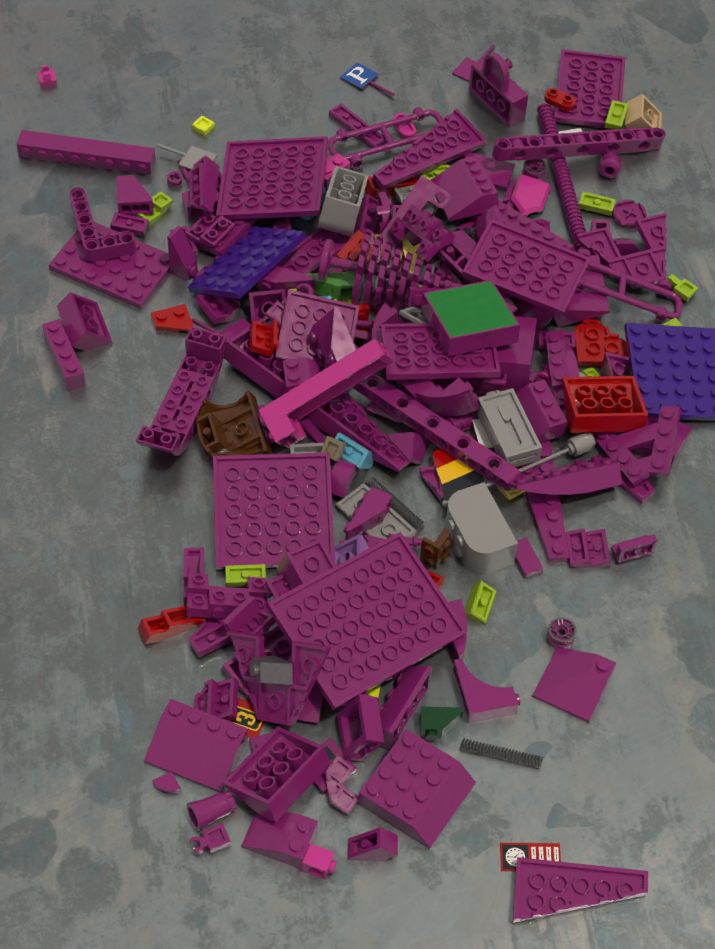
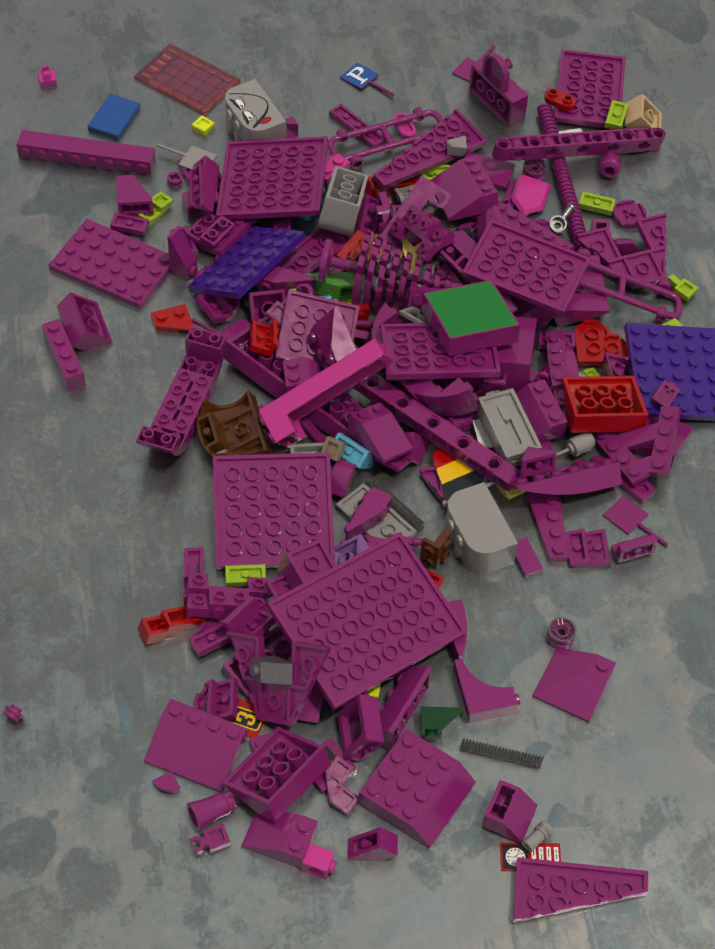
magenta beam [70,187,136,262] -> none
lime slope [465,581,496,624] -> none
none -> magenta plate [3,704,24,723]
none -> blue tile [88,93,140,140]
none -> clear pink piece [134,43,240,115]
none -> light grey brick [225,79,286,141]
none -> magenta slope [285,116,299,138]
none -> magenta slope [347,402,413,463]
none -> light grey slope [446,136,467,157]
none -> magenta slope [482,780,538,843]
none -> magenta slope [520,446,557,478]
none -> light grey pin [522,821,554,852]
none -> flat silver bar [549,204,575,233]
none -> magenta piece [603,495,668,547]
none -> magenta bracket [652,380,680,406]

